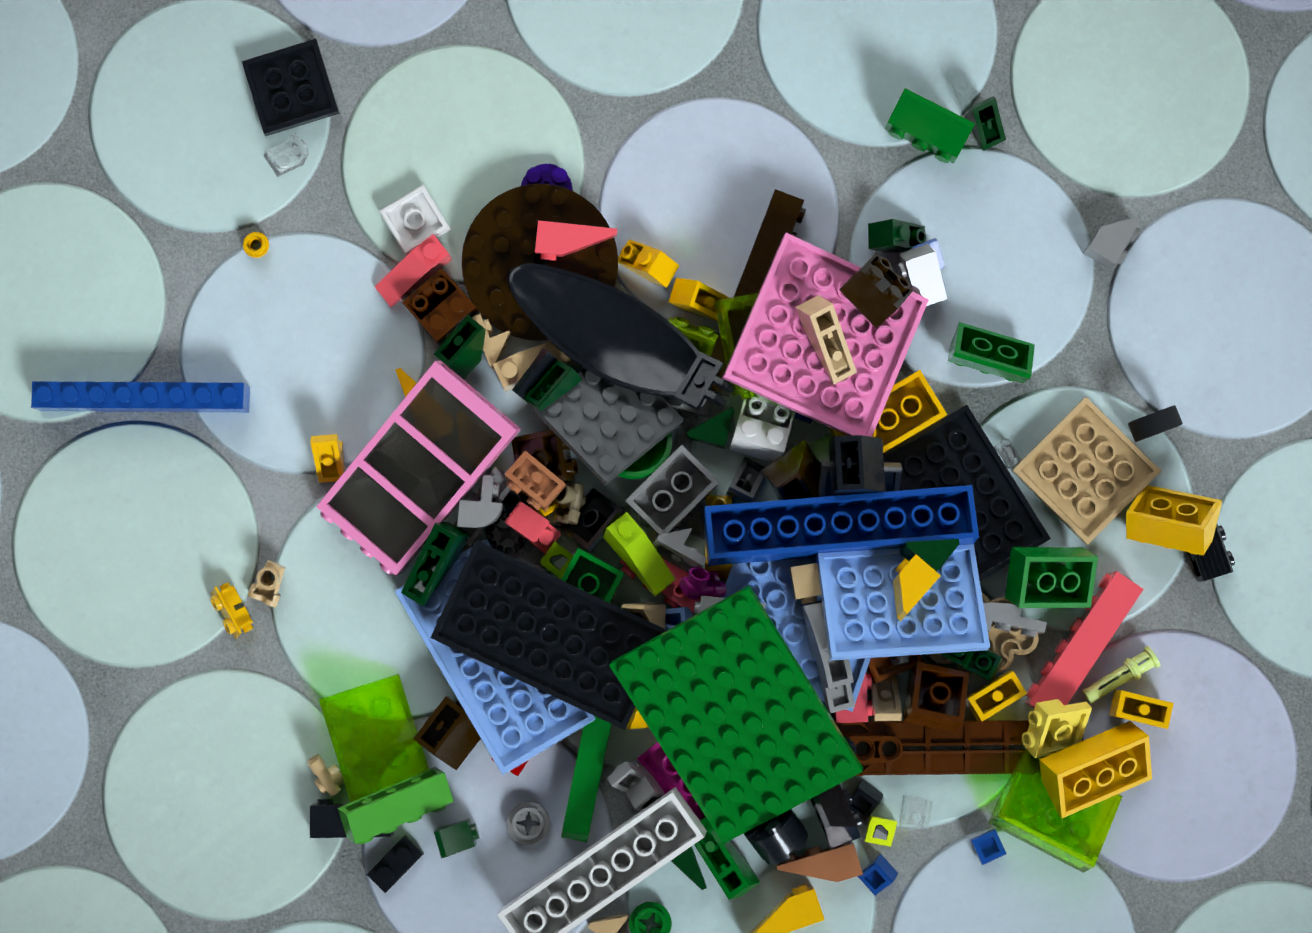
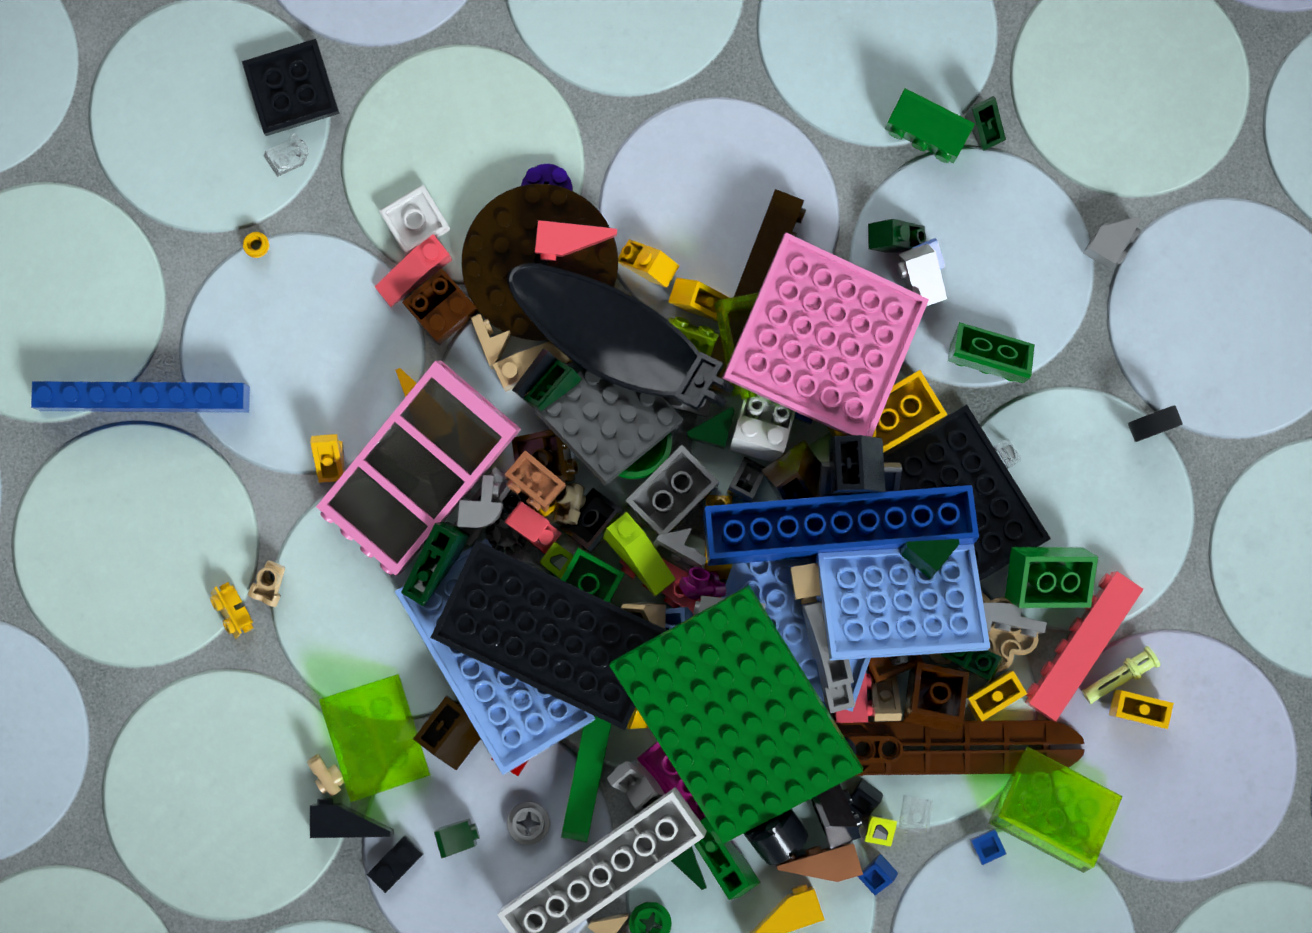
bright green brick [338,767,454,844] -> none
dark green slope [434,314,486,380] -> none
tan slope [796,295,857,384] -> none
dark brown slope [839,252,913,328] -> none
yellow slope [893,555,941,621] -> none
tan plate [1011,397,1161,545] -> none
light yellow plate [1022,699,1092,758] -> none
yellow slope [1039,721,1152,818] -> none
yellow slope [1126,485,1222,556] -> none
black brick [1188,524,1235,582] -> none

